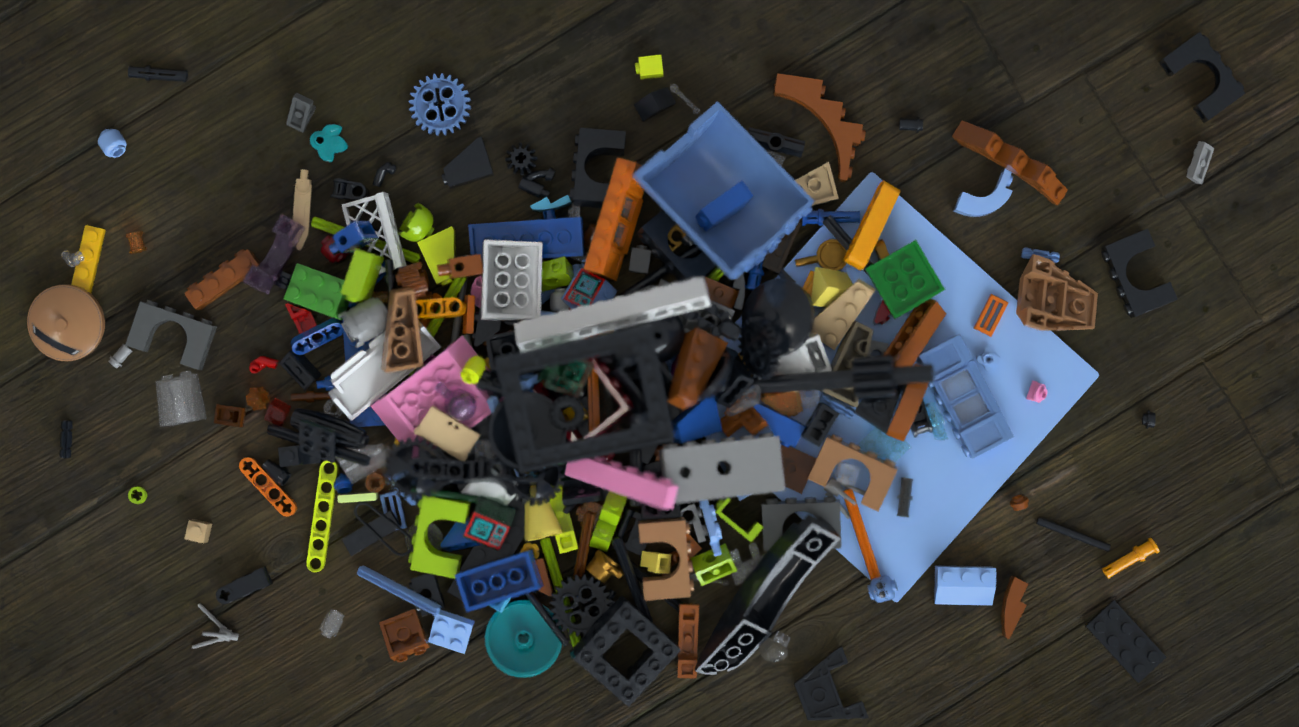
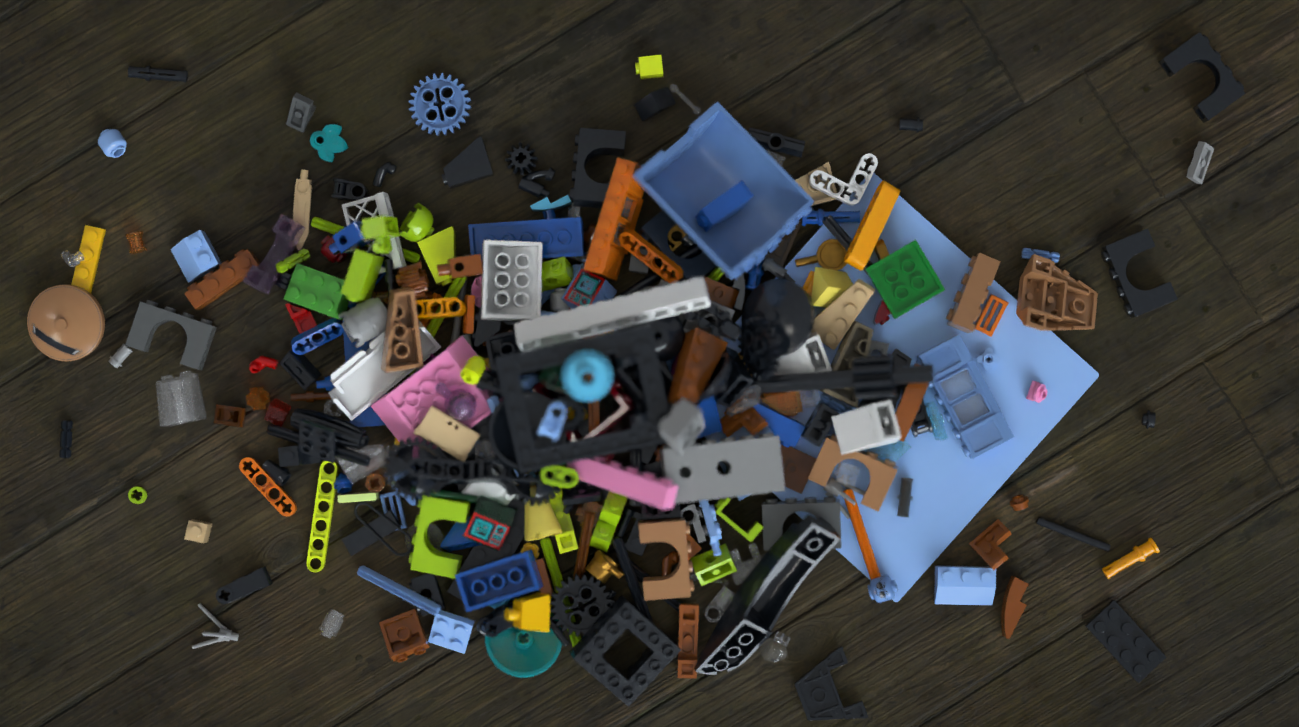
light yellow brick [640,551,672,574] -> none
dark orange arch [774,73,866,182] -> none
dark orange brick [884,299,946,367] -> none
dark orange arch [952,120,1068,206] -> none
light blue arch [953,168,1013,217] -> none
none -> light blue slope [171,230,222,283]
none -> lime axle [275,248,310,273]
none -> lime brick [361,215,400,254]
none -> black piece [477,595,525,637]
none -> yellow torso [504,593,550,632]
none -> light blue piece [538,400,566,441]
none -> lime plate [539,465,579,488]
none -> medium azure gear [561,350,613,402]
none -> orange beam [619,229,683,284]
none -> light grey slope [659,398,705,457]
none -> clear piece [704,585,736,623]
none -> dark grey pin [762,257,788,279]
none -> white beam [809,153,878,206]
none -> white slope [831,400,901,455]
none -> medium nougat wedge [946,253,1001,333]
none -> dark orange plate [969,519,1012,570]

